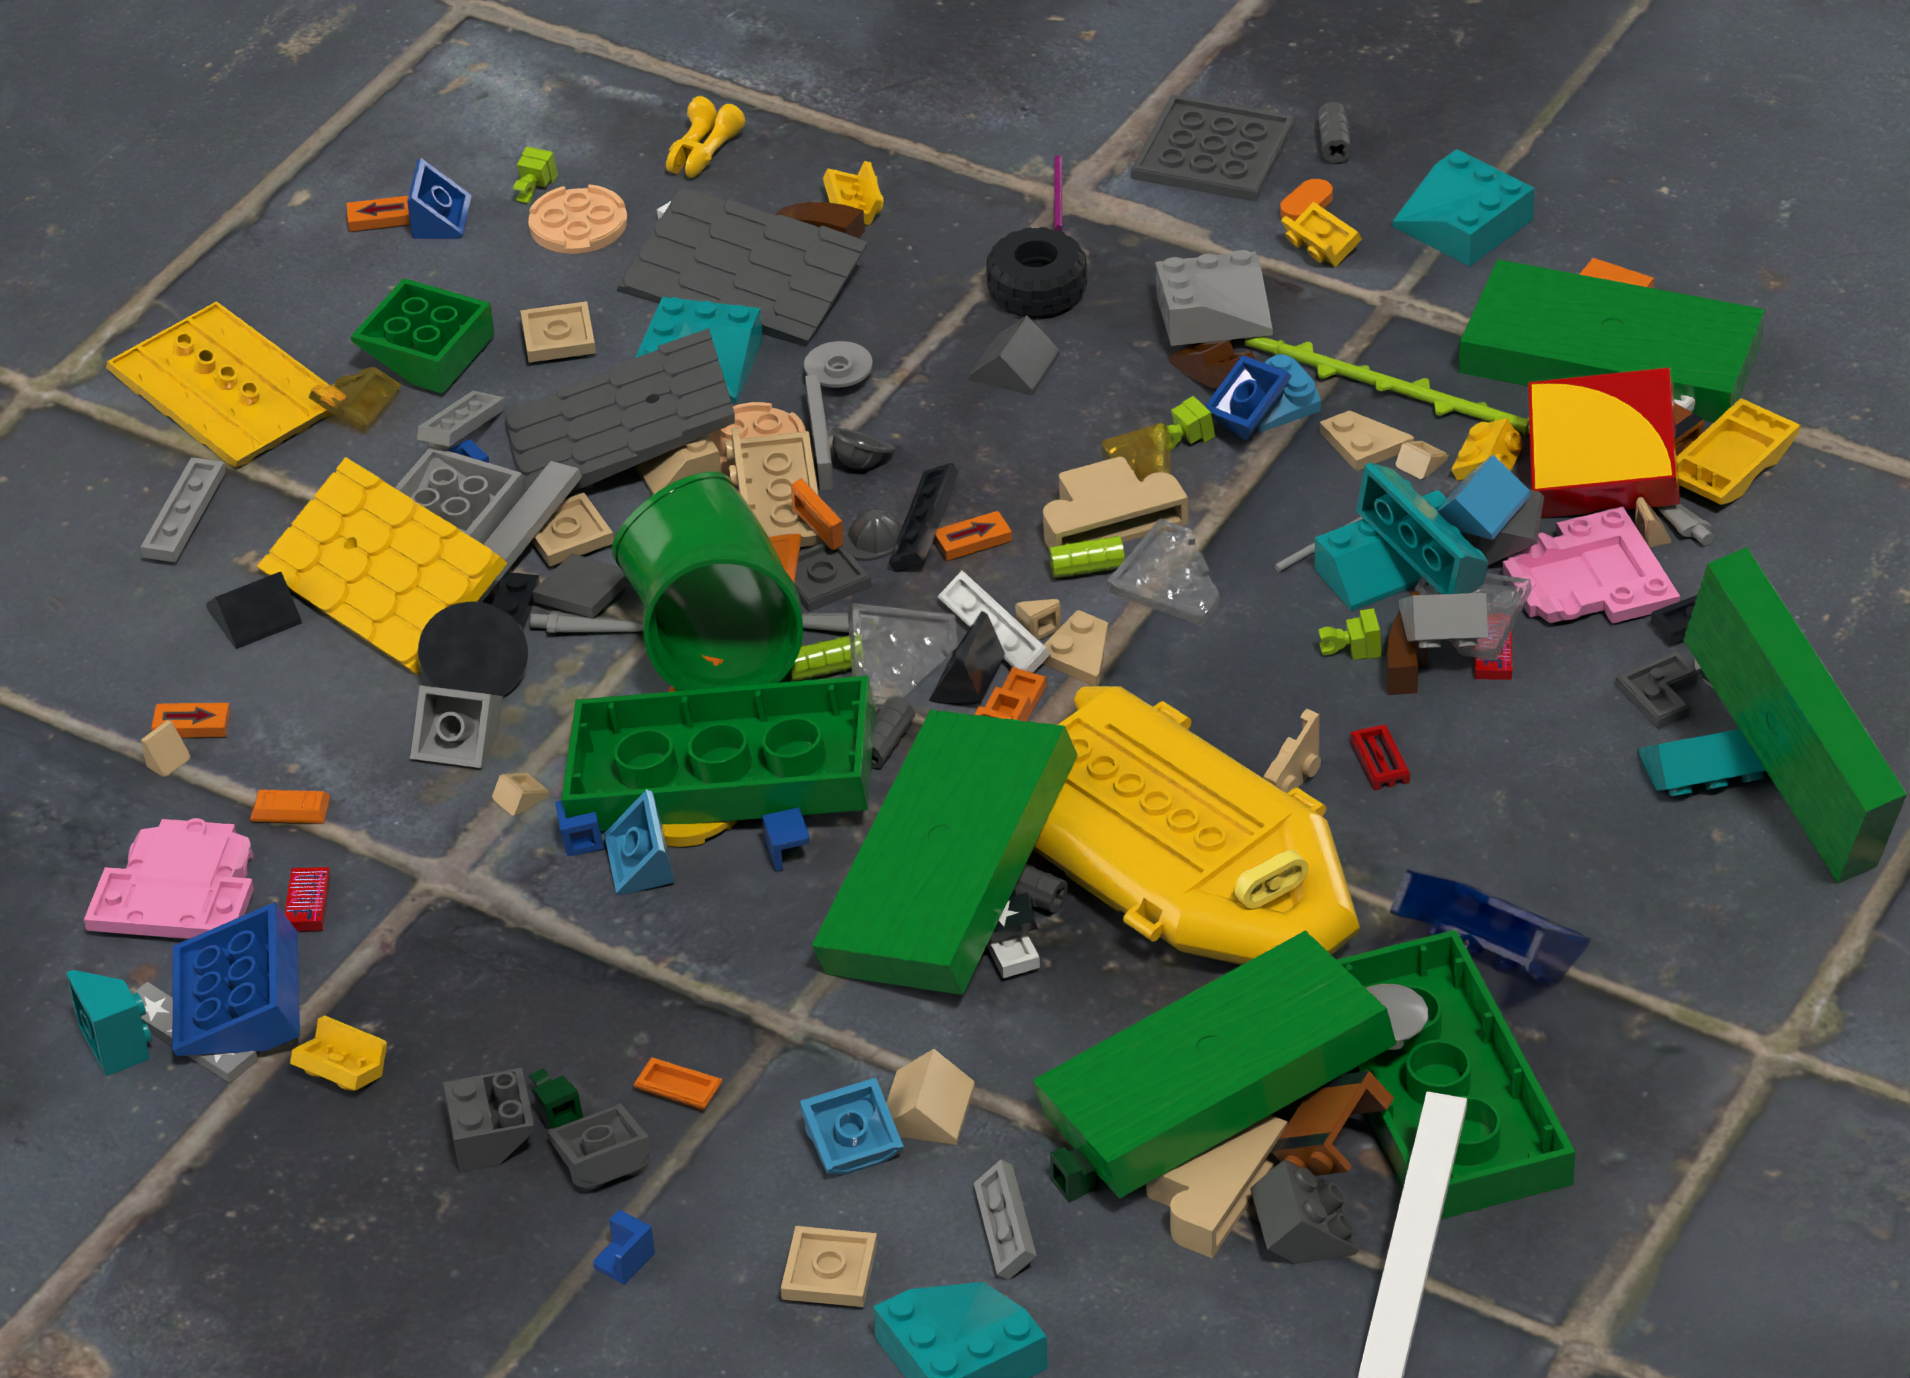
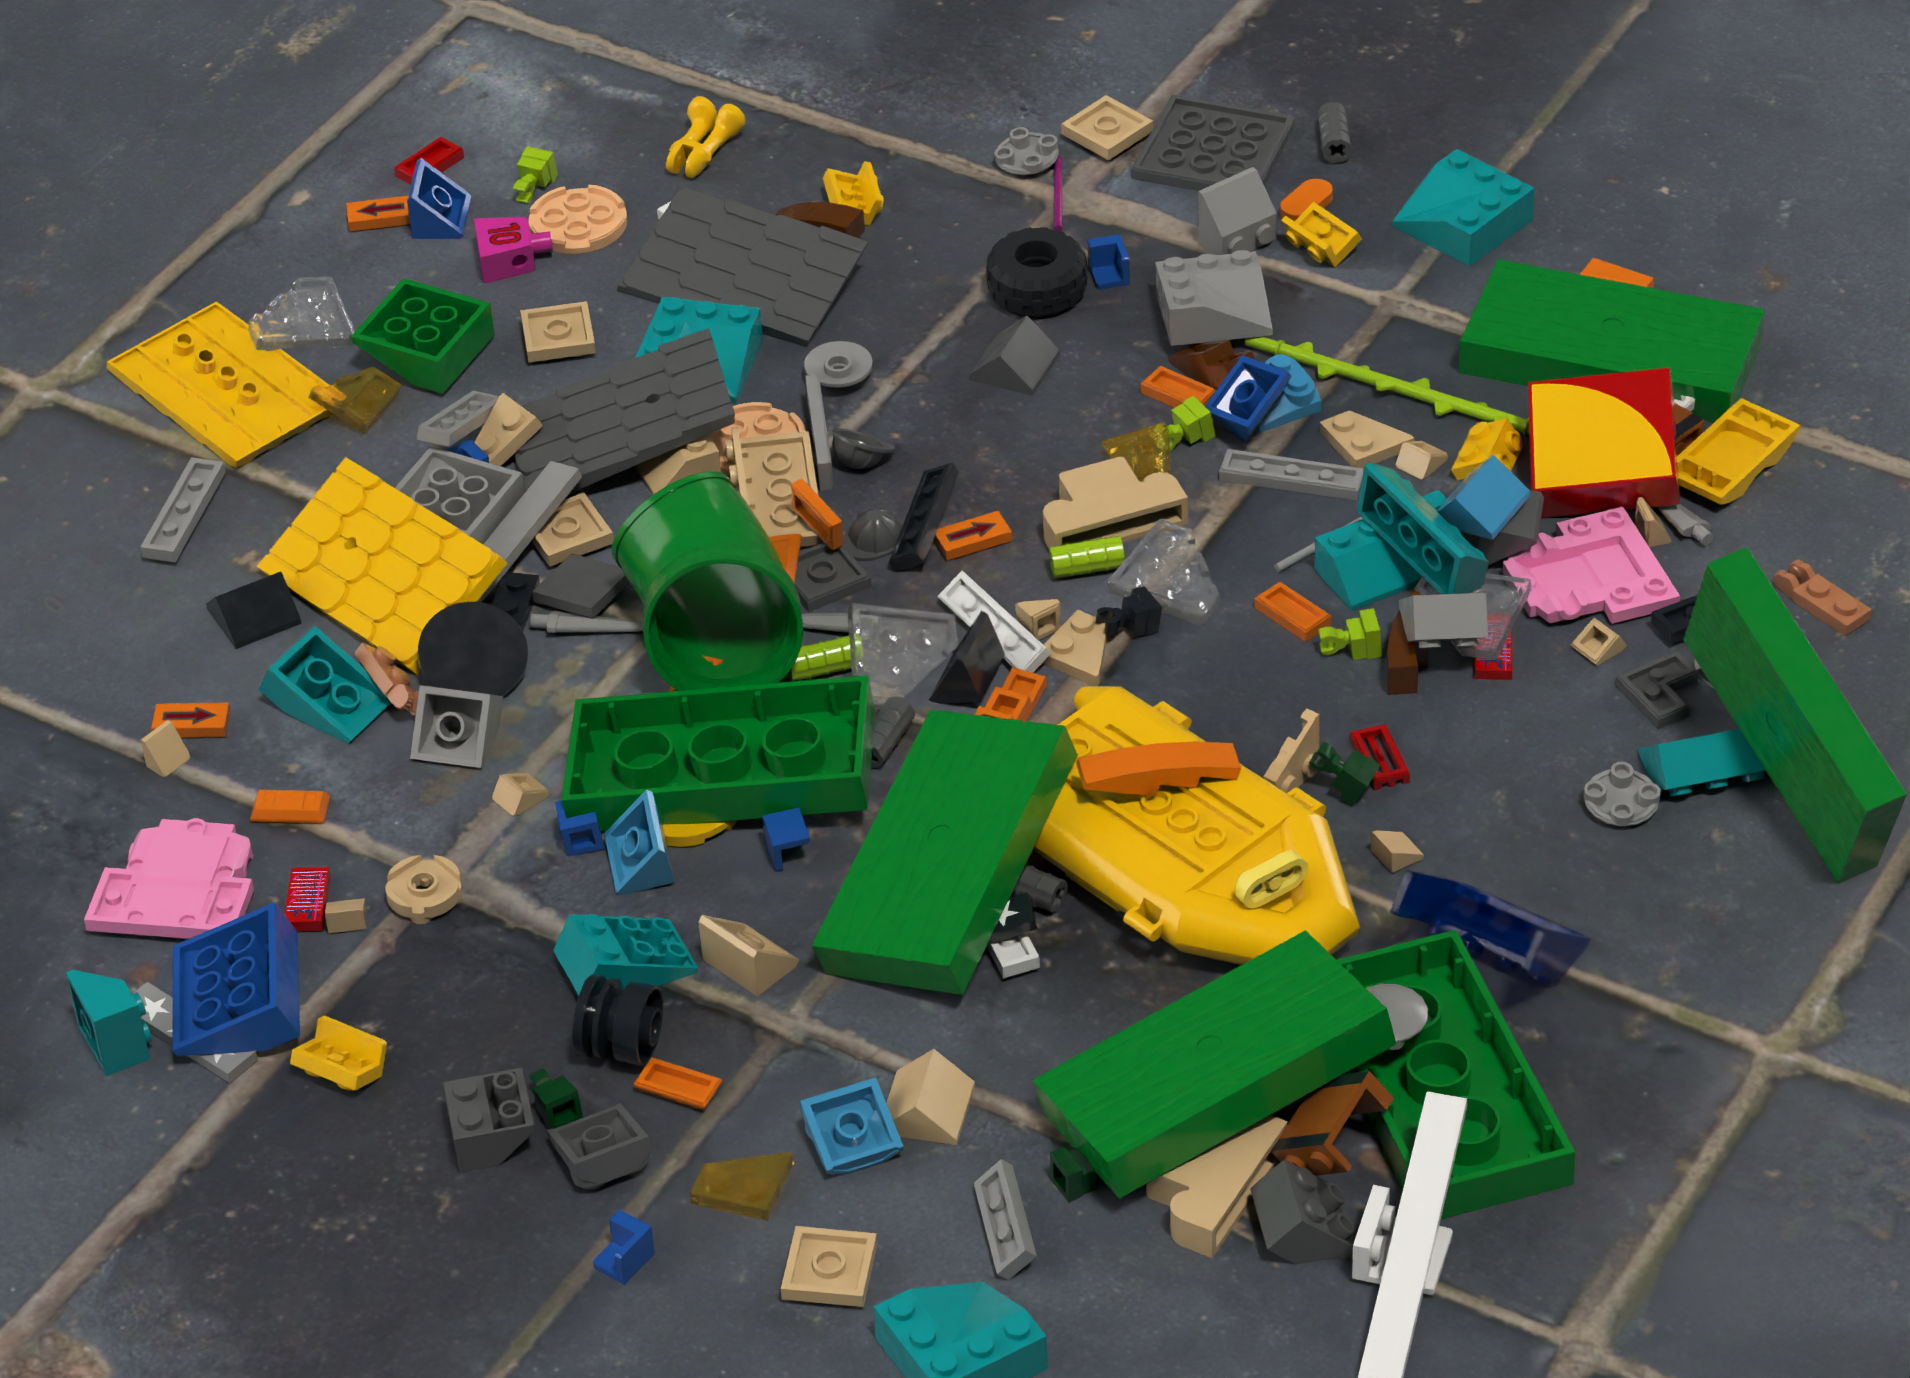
none -> clear plate [248,276,355,351]
none -> teal slope [258,626,392,744]
none -> tan slope [325,898,367,934]
none -> nougat hinge [355,642,419,717]
none -> tan plate [385,855,463,924]
none -> red tile [394,137,464,184]
none -> dark pink torso [474,217,553,283]
none -> tan wing [474,393,543,466]
none -> teal slope [553,914,699,995]
none -> black wheel [572,974,663,1067]
none -> clear yellow wing [690,1152,794,1221]
none -> tan slope [698,915,799,997]
none -> light grey dish [995,127,1059,175]
none -> tan plate [1061,95,1153,160]
none -> orange slope [1076,741,1241,796]
none -> blue panel [1087,234,1130,290]
none -> black piece [1095,586,1162,638]
none -> orange tile [1141,366,1217,408]
none -> light grey slope [1198,167,1277,255]
none -> light grey tile [1219,449,1364,501]
none -> orange tile [1254,582,1332,642]
none -> dark green piece [1309,742,1380,806]
none -> white bracket [1352,1185,1453,1295]
none -> tan slope [1371,830,1424,873]
none -> tan slope [1571,618,1627,666]
none -> light grey dish [1583,762,1661,826]
none -> nougat hinge [1773,559,1872,636]

